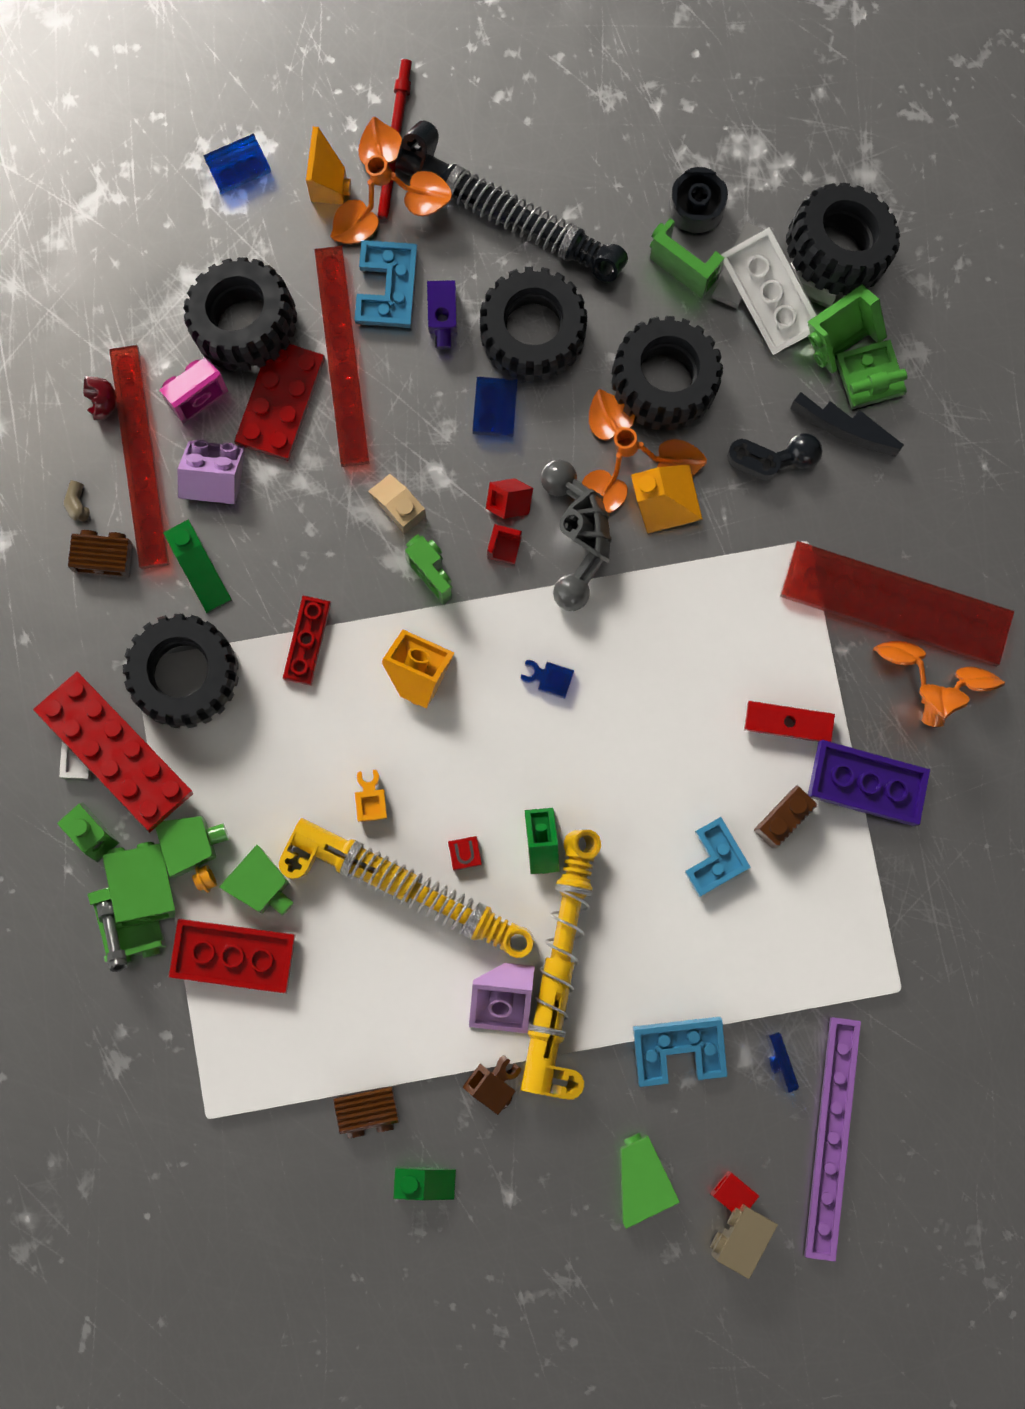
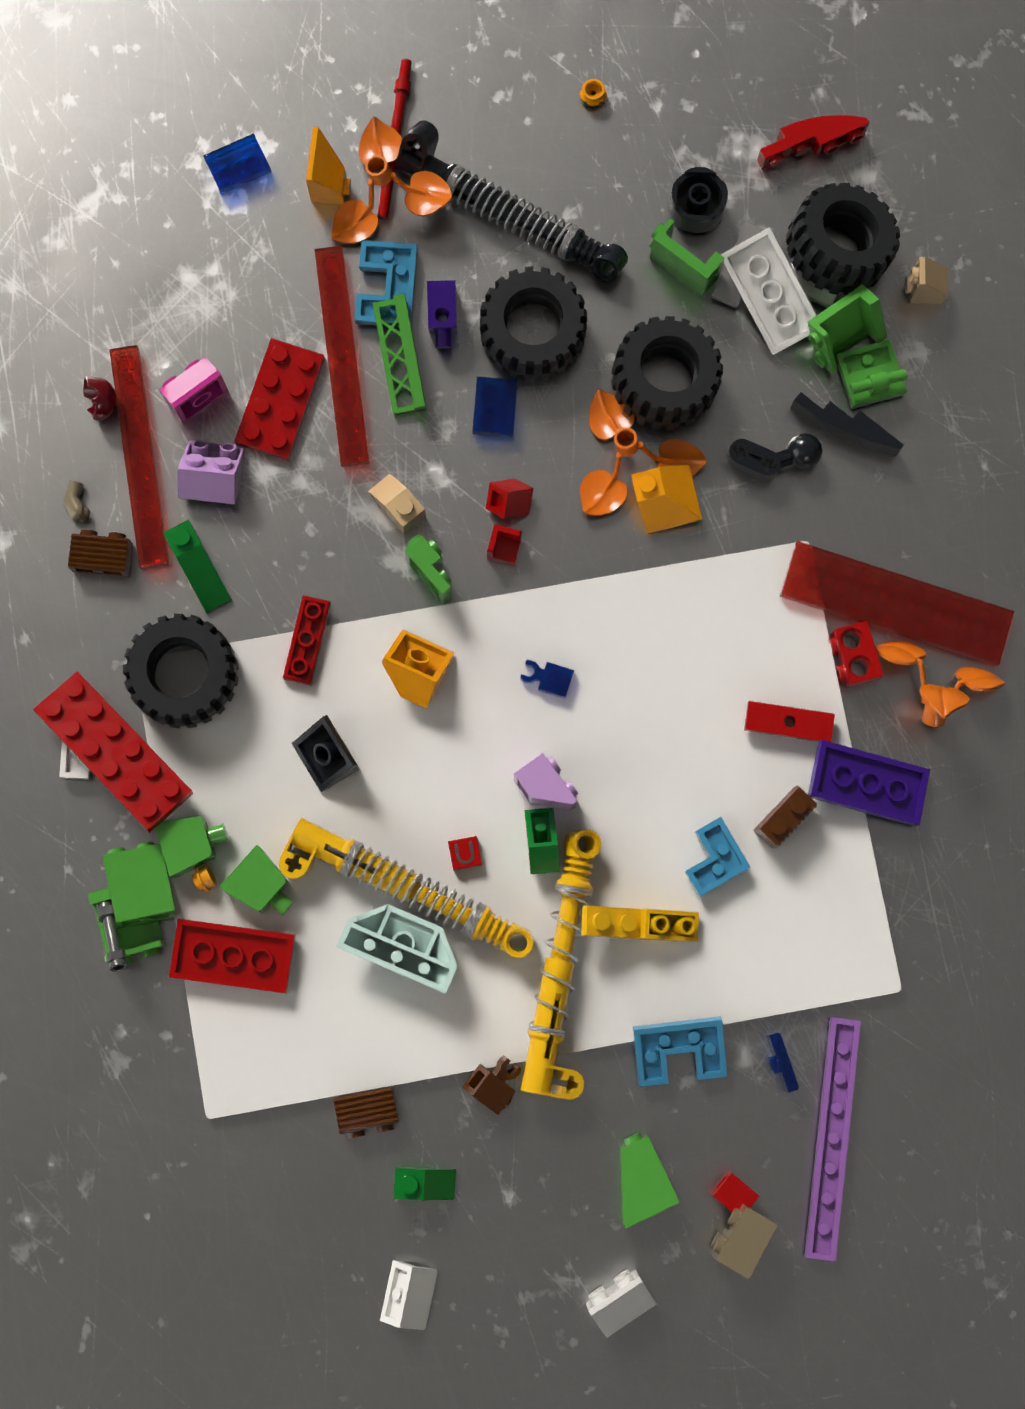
bright green torso [57,802,119,862] -> none
black tyre [183,257,297,372] -> none
light orange plate [355,770,387,823] -> none
lavender slope [469,963,535,1033] -> none
dark grey piece [541,460,612,611] -> none
none -> black slope [292,715,360,792]
none -> light aqua wedge [336,904,458,994]
none -> bright green fence [373,293,427,415]
none -> white panel [380,1260,438,1330]
none -> lavender slope [514,753,578,810]
none -> light orange plate [580,79,607,106]
none -> yellow slope [581,905,699,942]
none -> white slope [586,1269,657,1338]
none -> red slope [757,115,870,170]
none -> red brick [828,621,884,689]
none -> tan slope [904,257,948,304]

